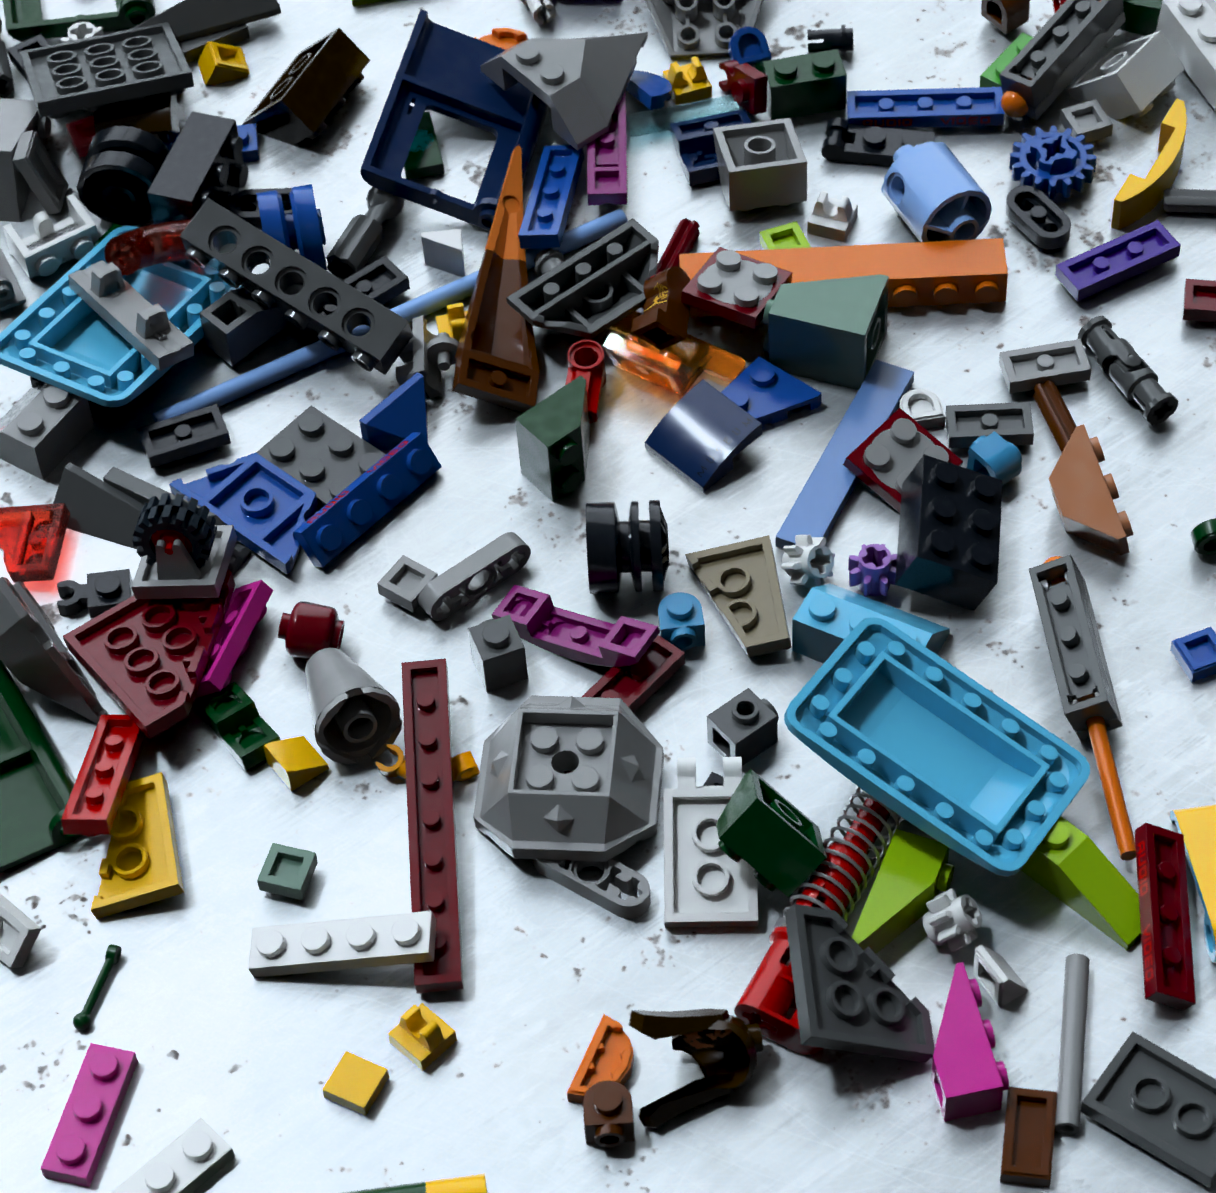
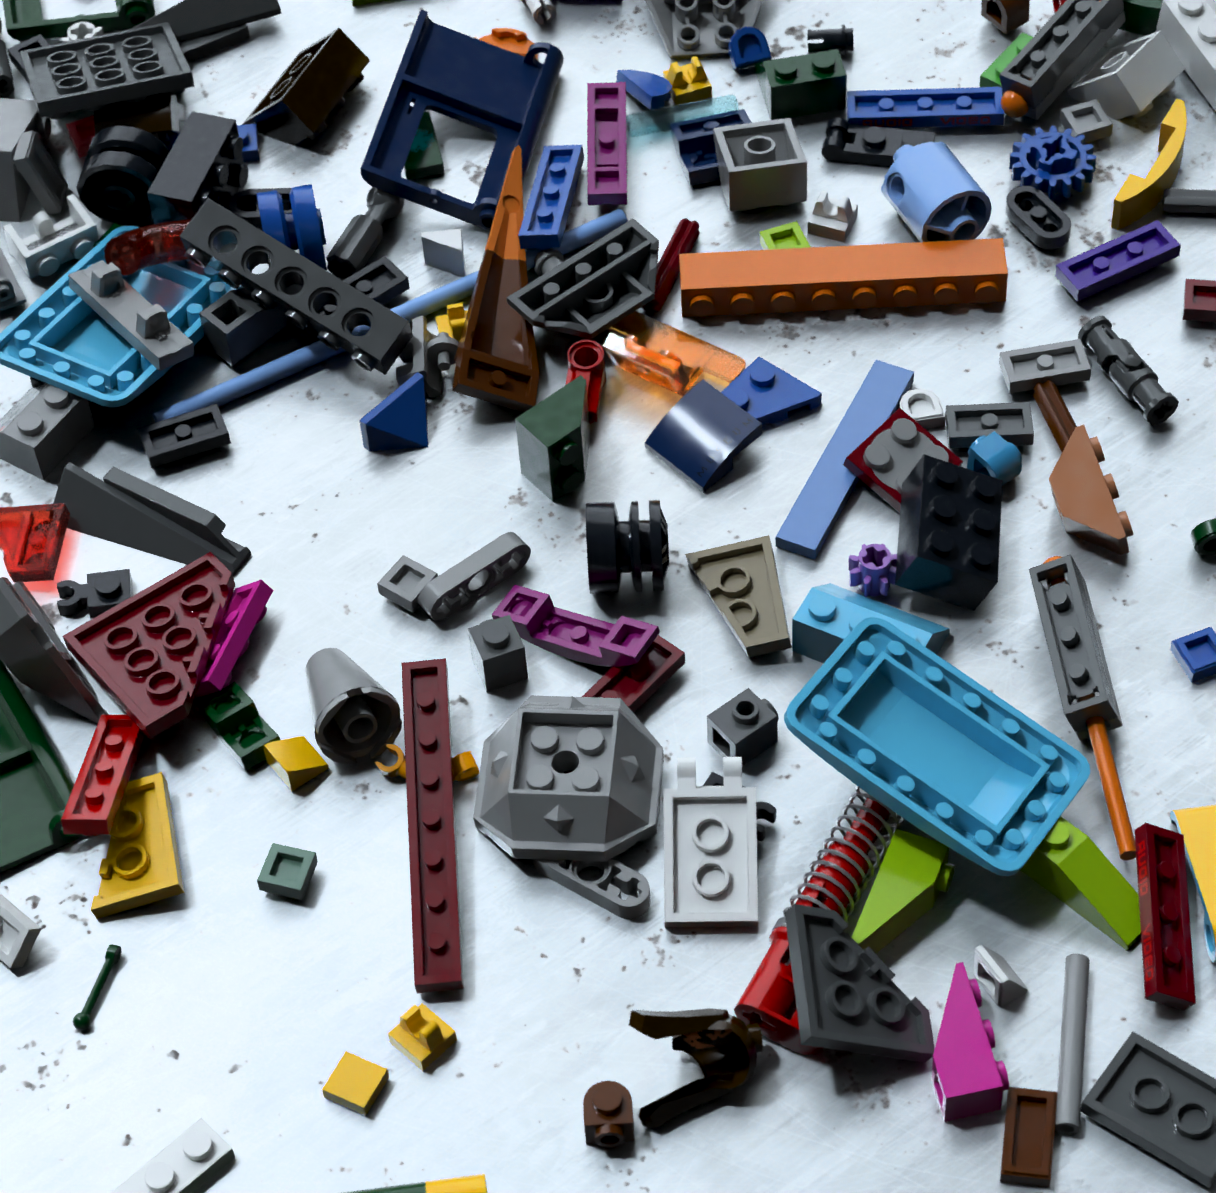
dark pink plate [40,1043,138,1187] -> none
plate [131,493,237,599] -> none
blue wing [169,453,318,574] -> none
yellow slope [198,41,250,85] -> none
white plate [248,911,437,978] -> none
dark grey plate [256,406,386,509] -> none
dark red head [278,601,345,660] -> none
blue plate [293,432,442,567] -> none
light grey wedge [481,32,648,150] -> none
orange tile [567,1014,634,1104] -> none
reddish brown leg [631,266,690,350] -> none
dark azure plate [658,592,705,650] -> none
piece [681,247,792,329] -> none
dark green slope [716,769,827,898] -> none
dark red plate [719,60,768,115] -> none
sand green slope [763,274,889,390] -> none
white gear [780,535,835,588] -> none
white gear [923,889,982,952] -> none

